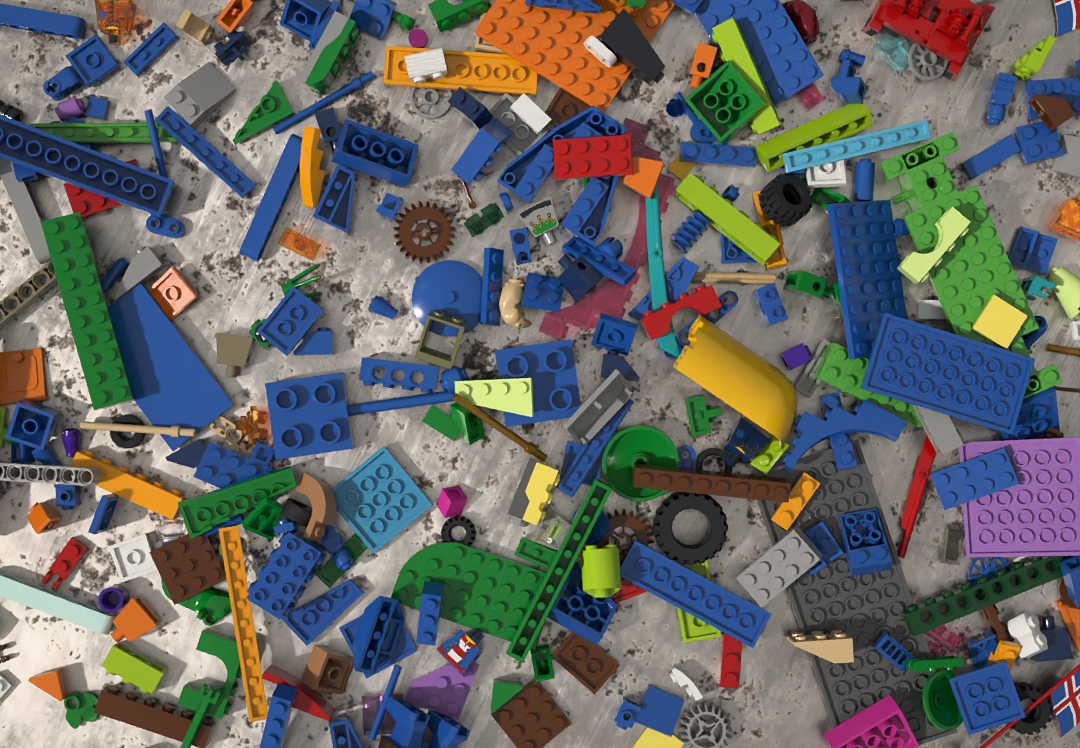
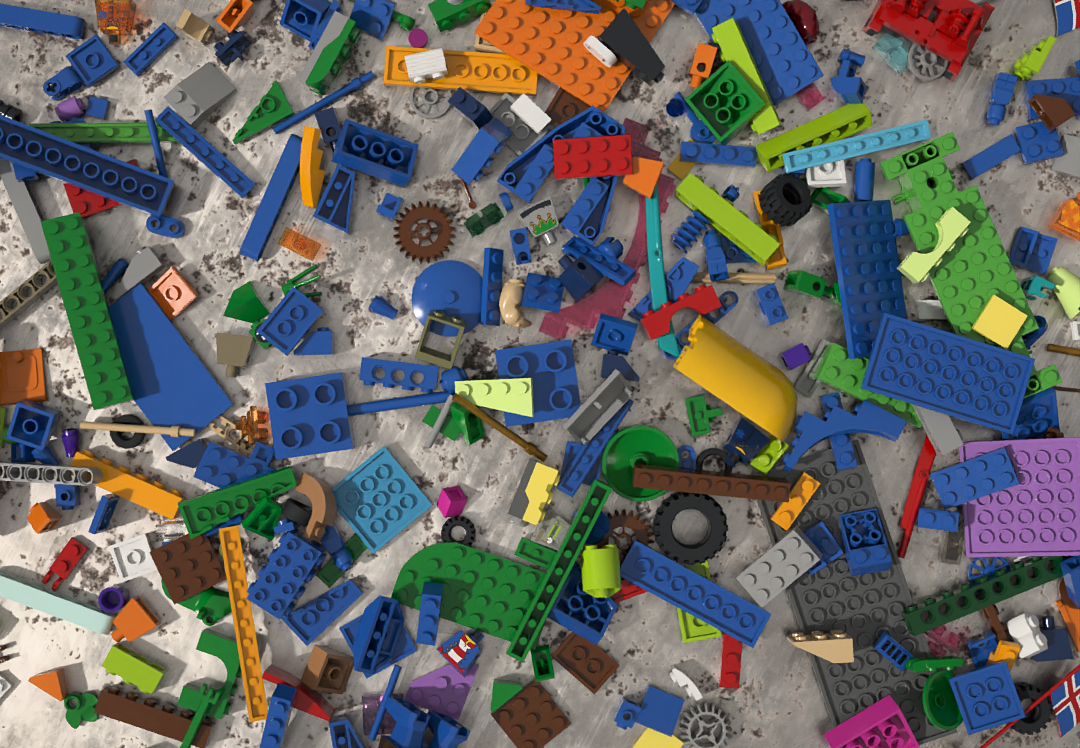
none -> green slope [223,281,270,323]
none -> light grey bar [424,394,455,448]
none -> blue piece [704,230,729,282]
none -> blue brick [917,507,960,532]

